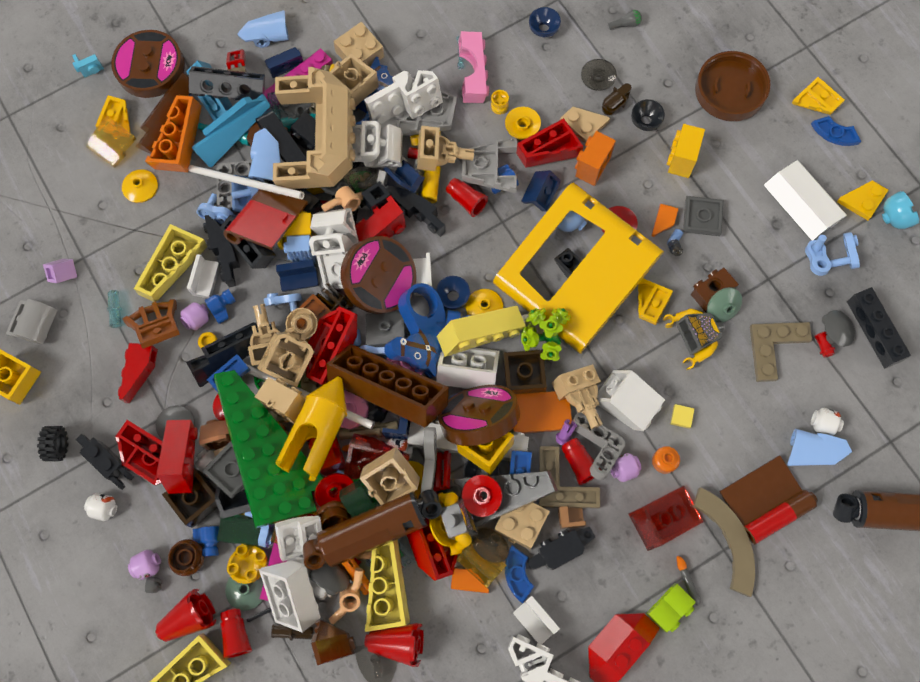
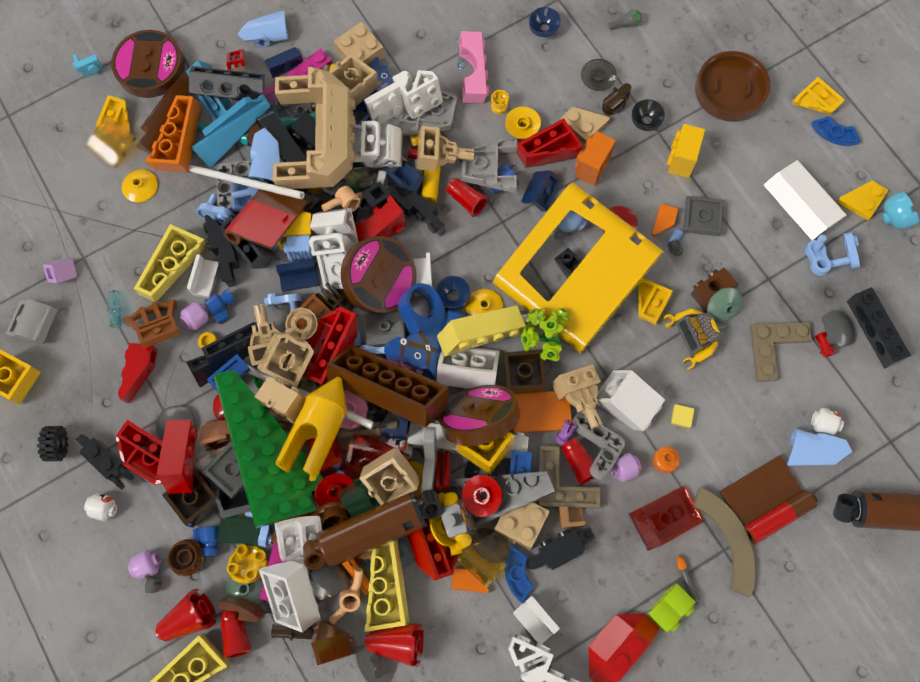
none -> reddish brown slope [219,595,266,623]

